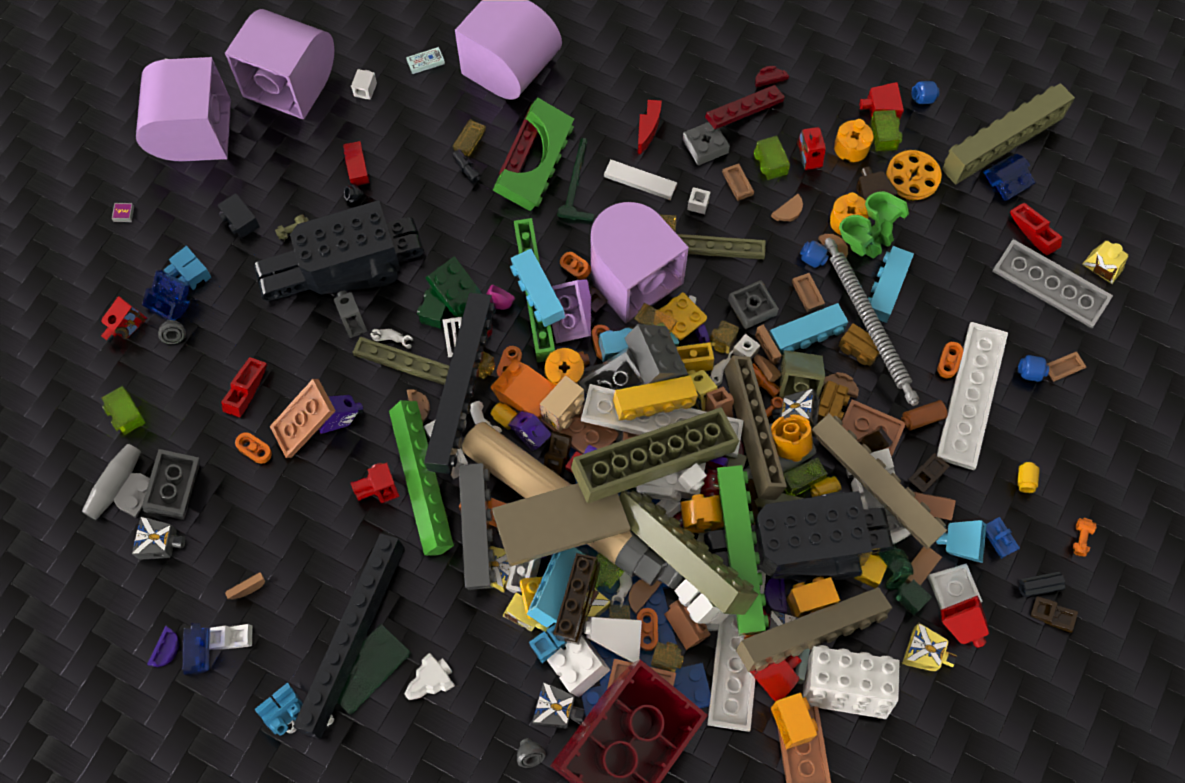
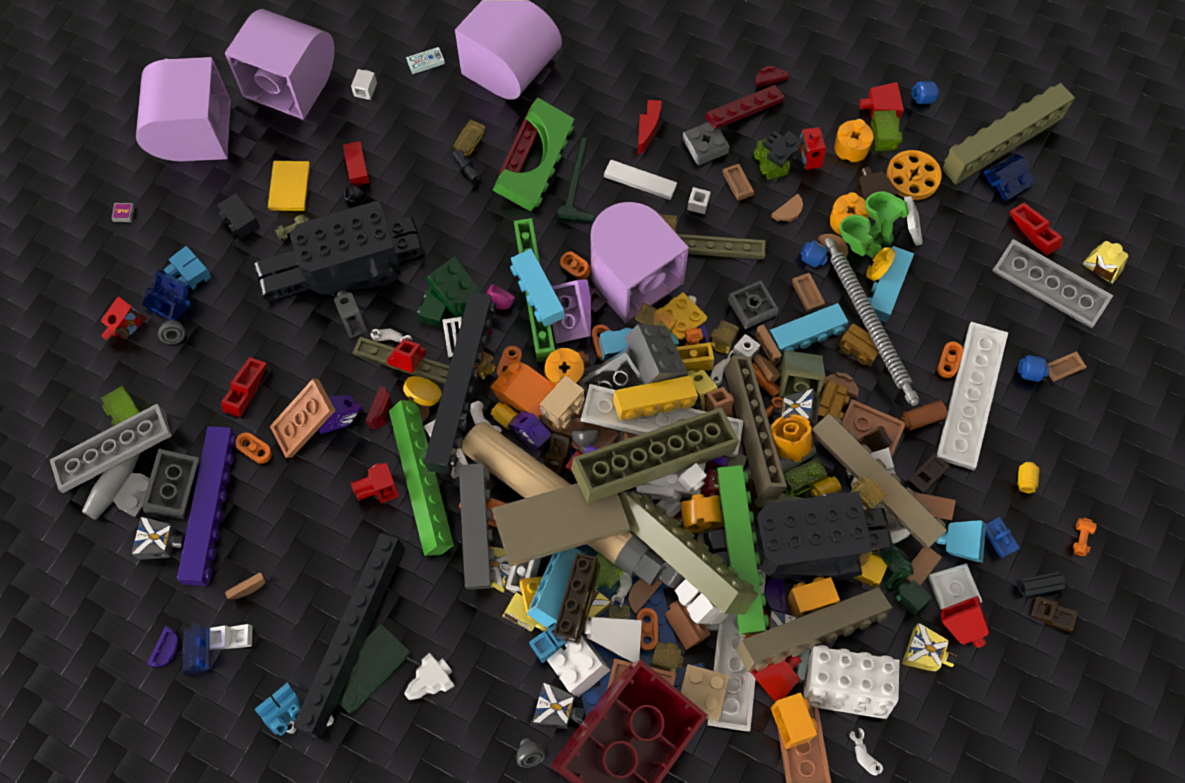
none -> light grey arch [50,403,172,493]
none -> dark purple brick [177,426,237,586]
none -> yellow tile [268,161,310,211]
none -> dark red slope [366,386,394,430]
none -> red brick [387,339,426,373]
none -> yellow tile [403,376,441,406]
none -> dark grey brick [571,428,599,450]
none -> tan brick [681,664,729,722]
none -> orange bar [685,327,703,346]
none -> black hinge [762,131,803,168]
none -> white arm [850,728,883,775]
none -> clear yellow brick [851,476,887,509]
none -> yellow tile [866,247,895,281]
none -> white tile [904,196,923,246]

